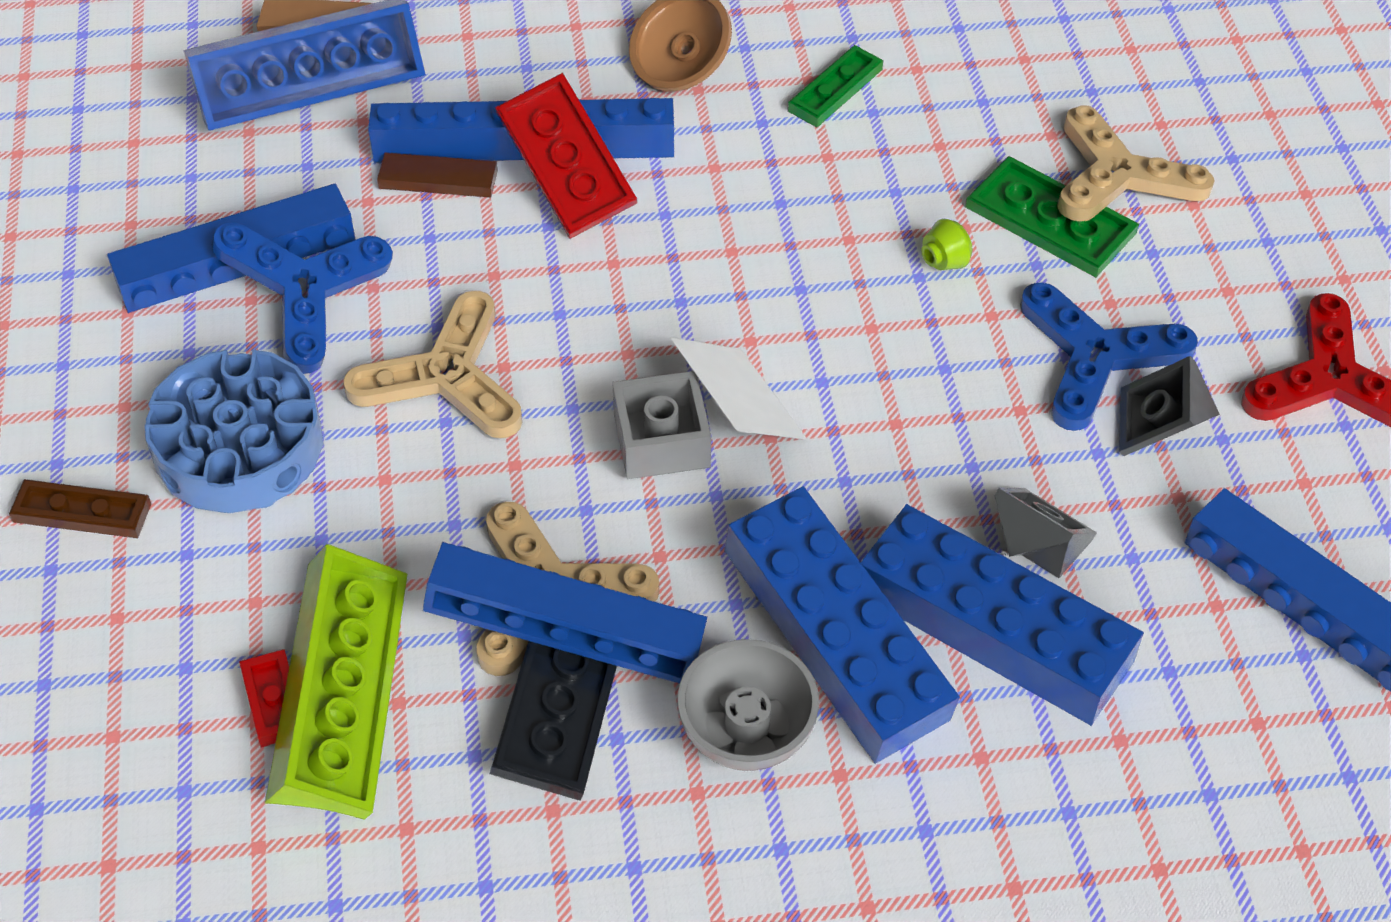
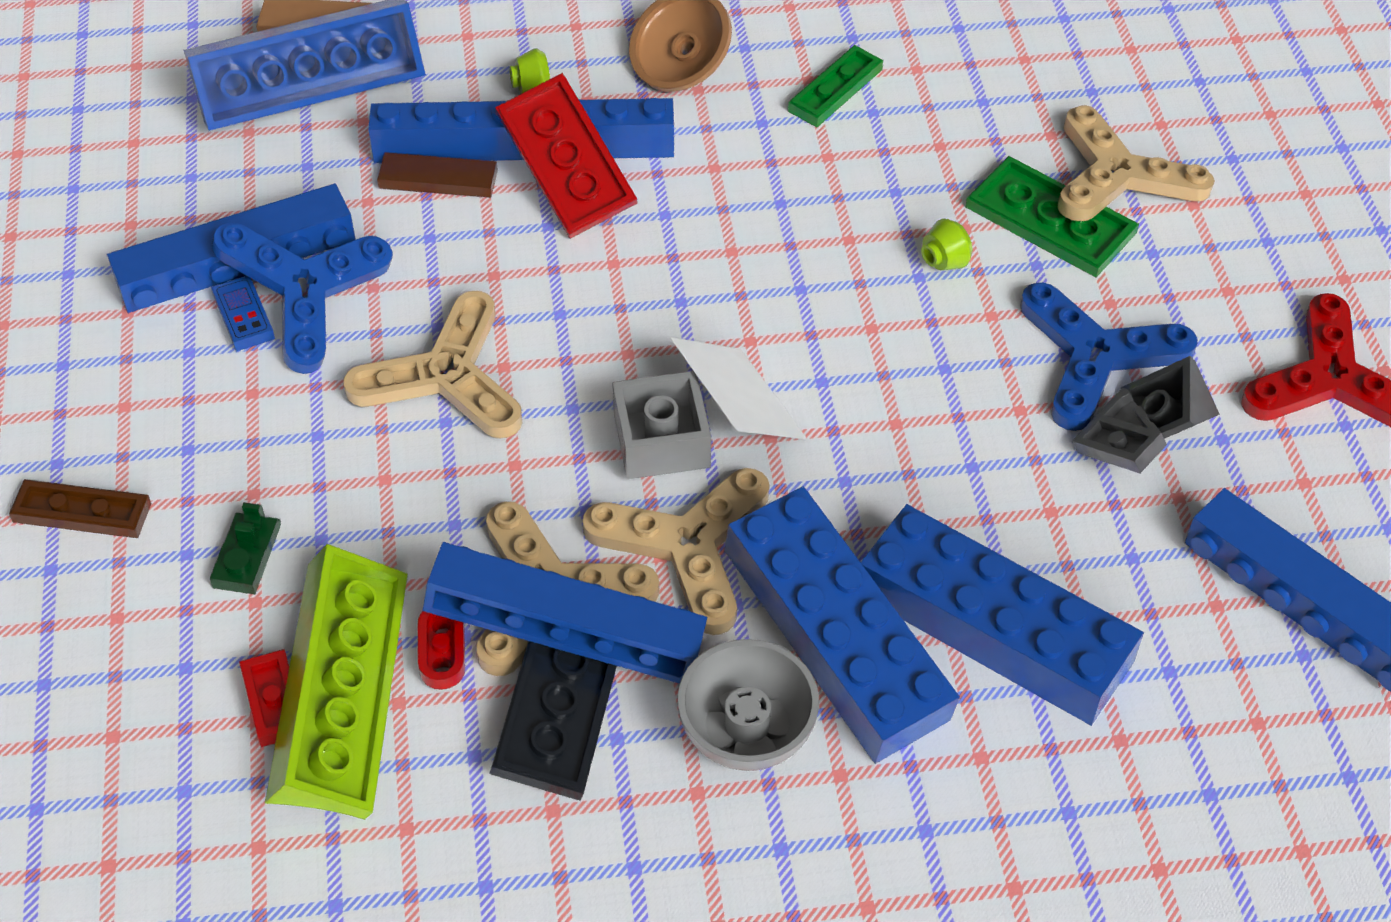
medium blue brick [144,350,324,513] -> none
dark grey slope [994,488,1097,578] -> none
none -> dark green plate [210,502,281,595]
none -> blue tile [211,276,275,352]
none -> red plate [418,611,465,690]
none -> lime cone [509,48,550,94]
none -> tan piece [583,468,770,635]
none -> flat silver wing [1072,388,1167,474]

